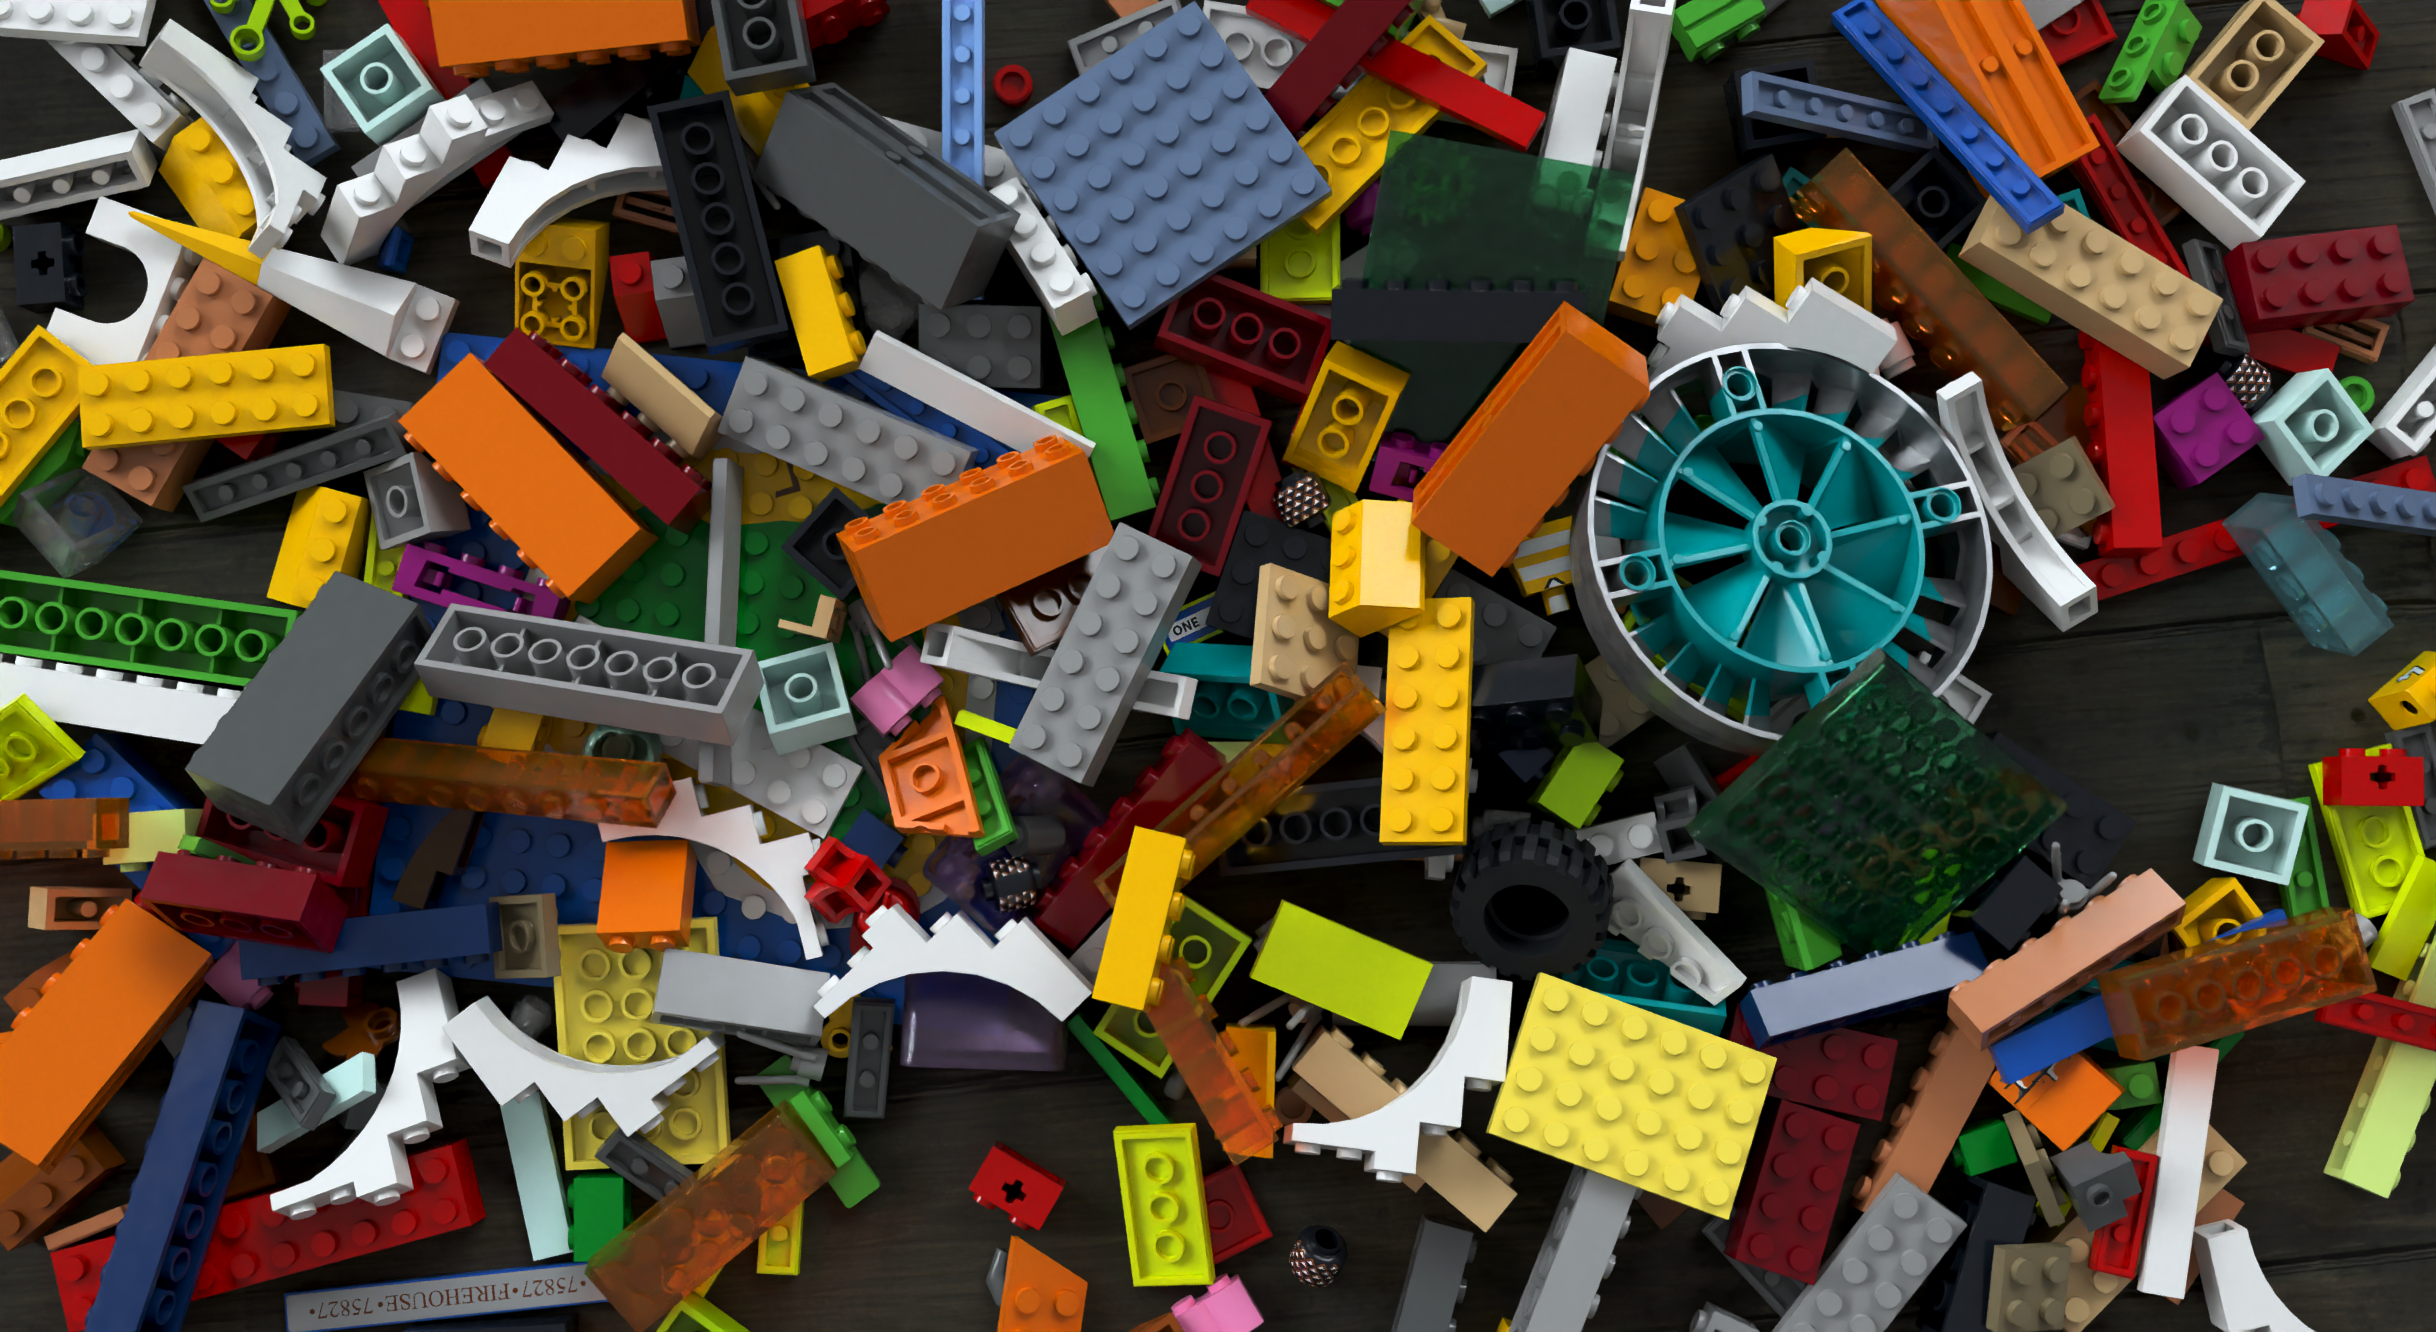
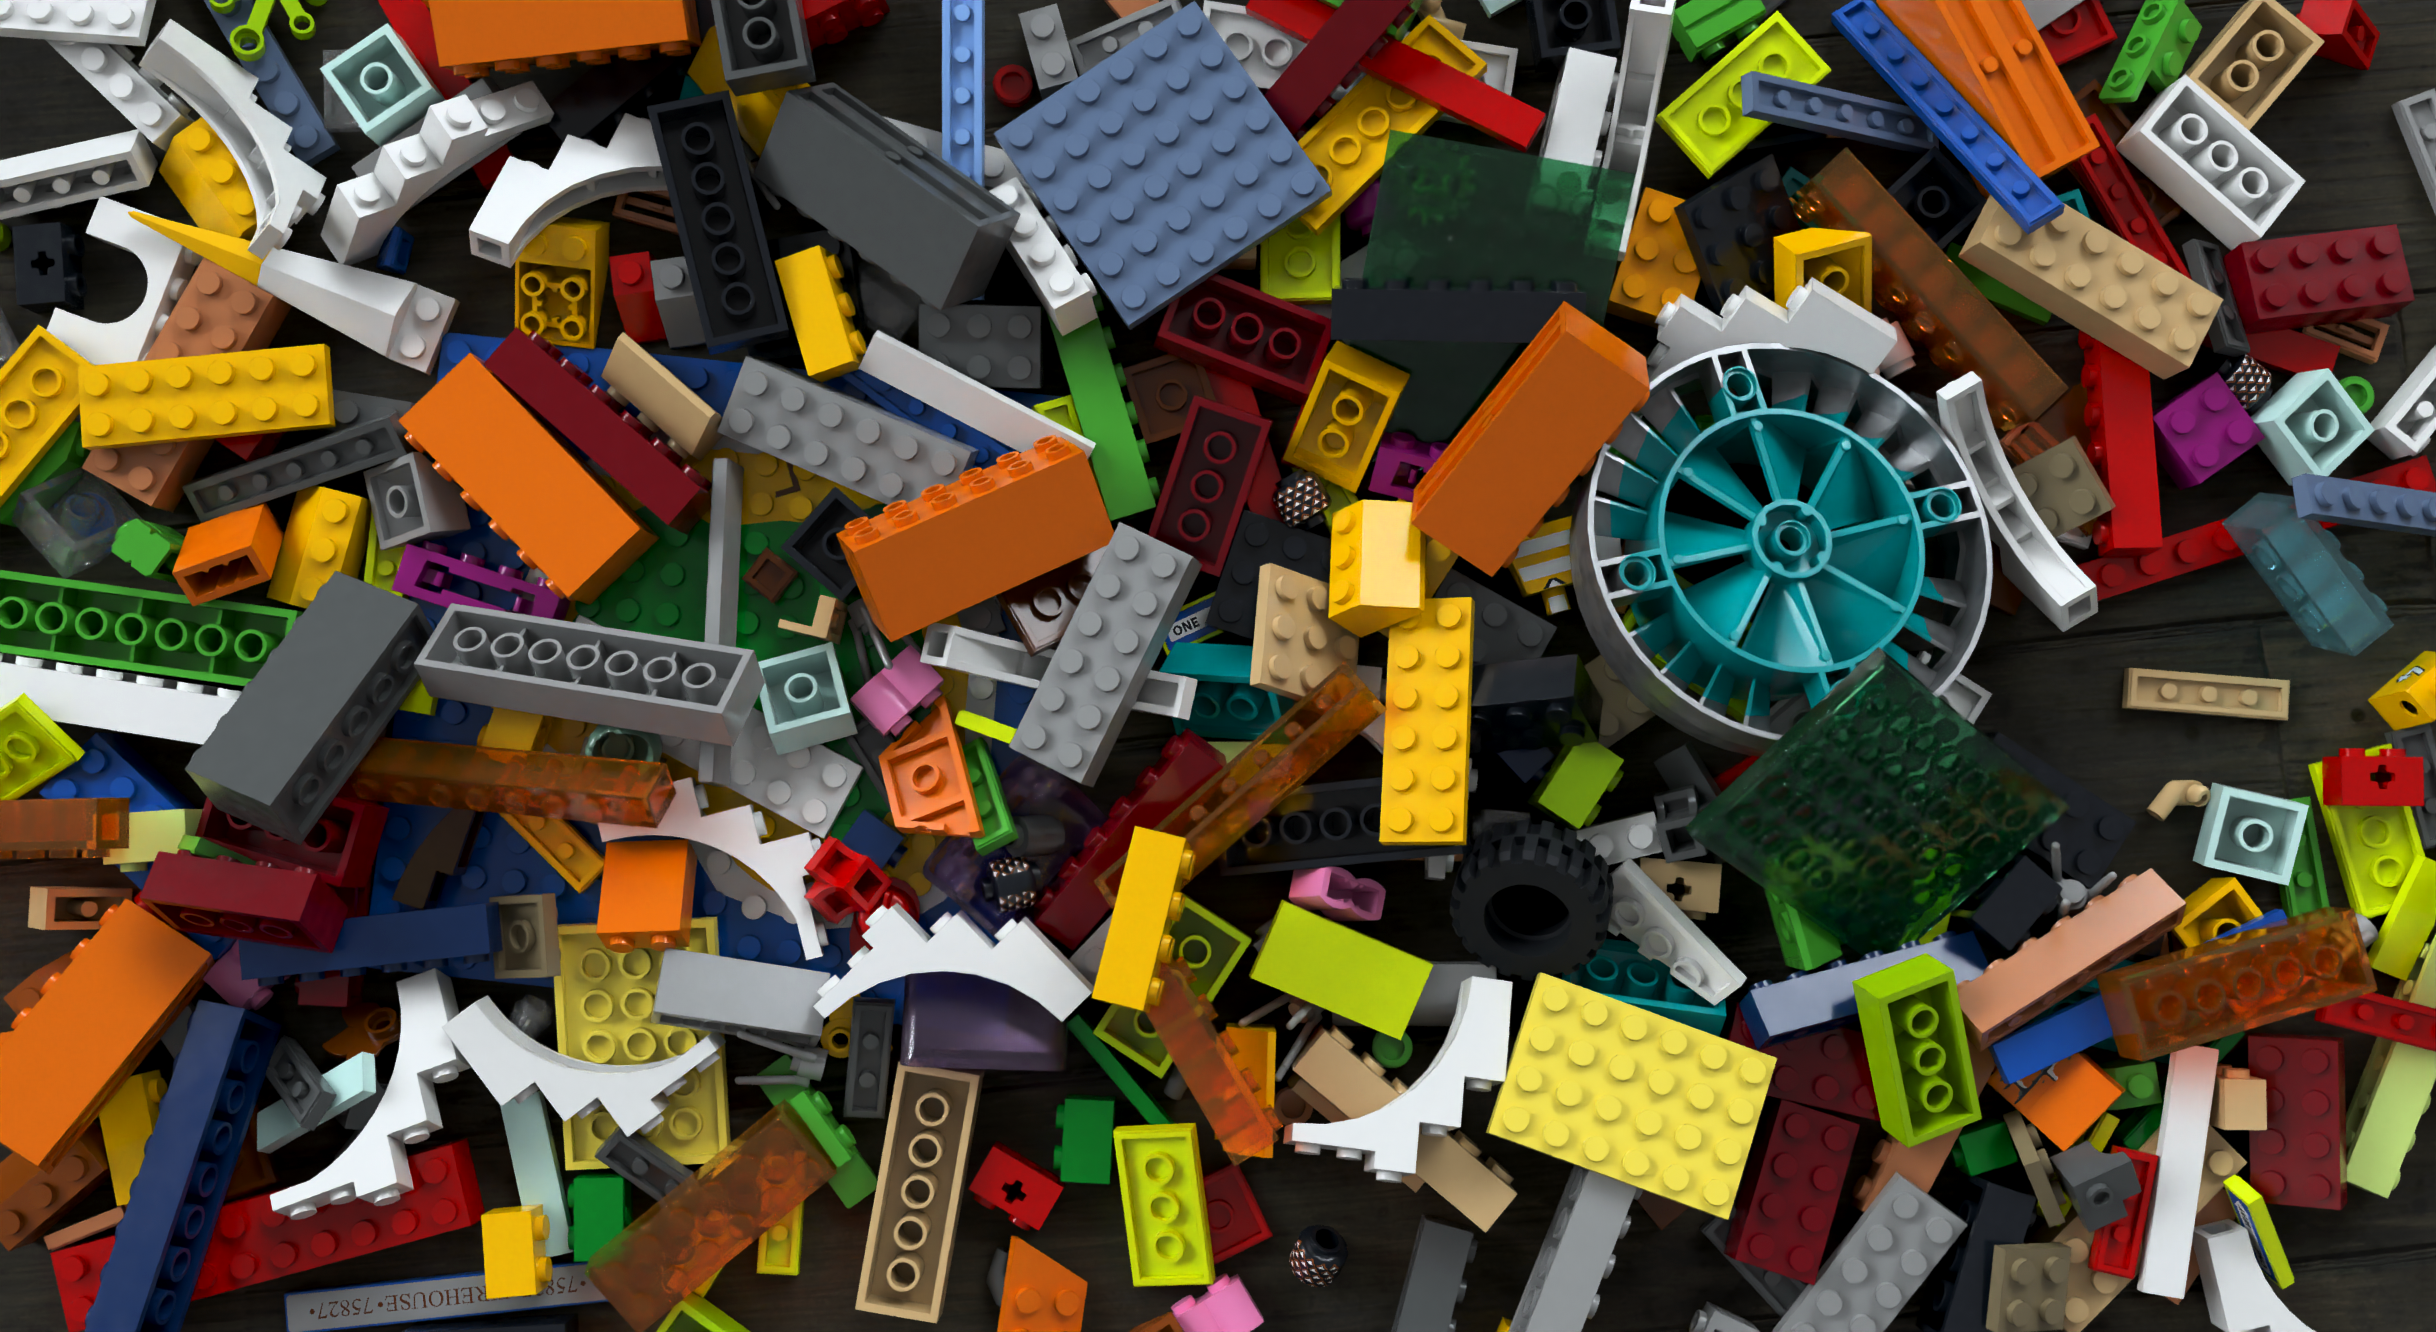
none -> yellow brick [99,1070,168,1206]
none -> bright green brick [111,518,185,583]
none -> orange brick [172,502,284,606]
none -> yellow brick [481,1204,553,1299]
none -> yellow tile [494,779,605,894]
none -> reddish brown tile [742,547,800,605]
none -> tan brick [855,1057,985,1324]
none -> light grey brick [1018,3,1078,101]
none -> green brick [1054,1094,1116,1184]
none -> bright pink brick [1288,866,1386,922]
none -> bright green tile [1371,1031,1413,1068]
none -> neon yellow tile [1655,10,1832,179]
none -> lime brick [1852,953,1982,1148]
none -> tan tile [2122,668,2290,721]
none -> tan arm [2146,780,2211,821]
none -> tan brick [2209,1063,2267,1130]
none -> neon yellow tile [2223,1174,2295,1290]
none -> dark red brick [2248,1032,2347,1210]

